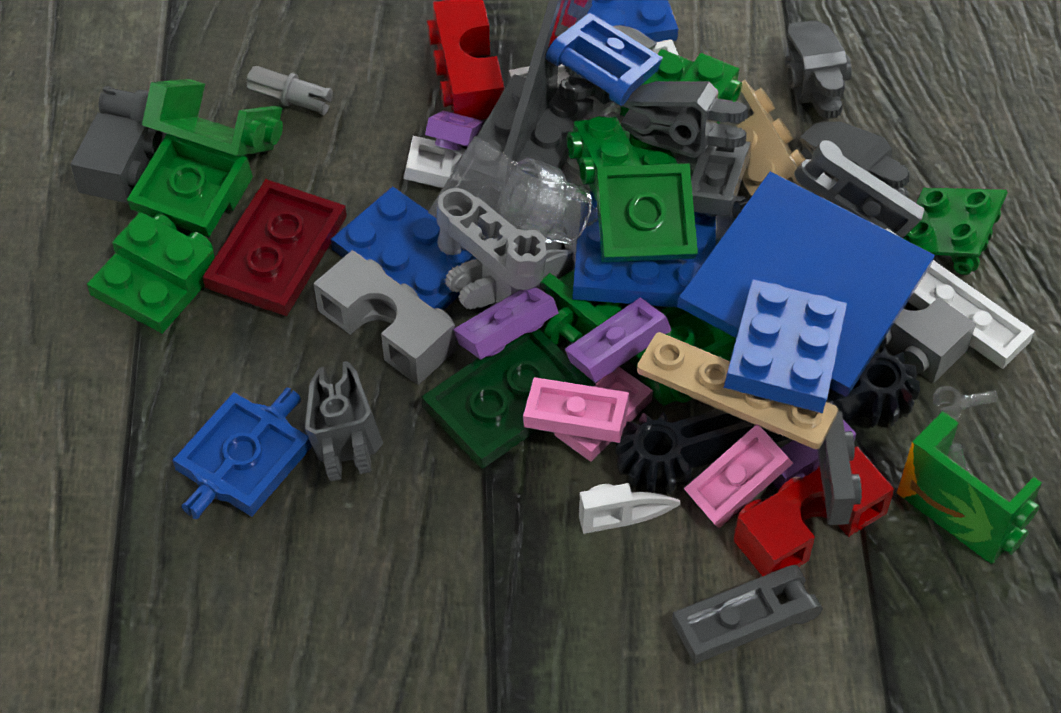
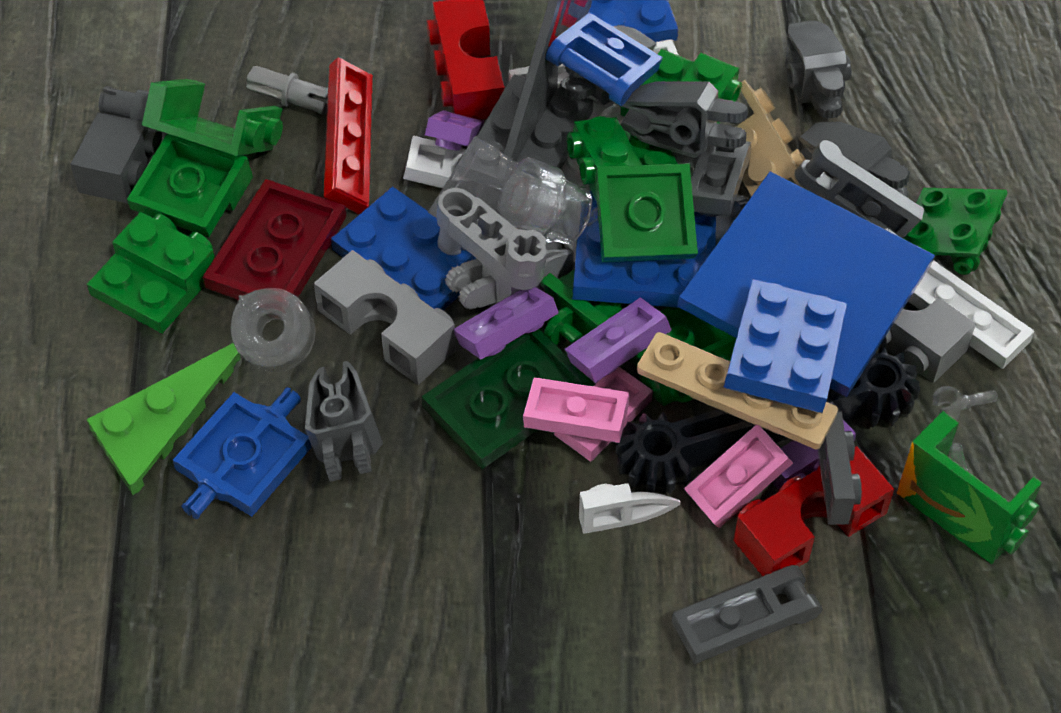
none -> bright green wing [87,343,241,495]
none -> clear piece [231,288,315,372]
none -> red tile [324,57,373,215]

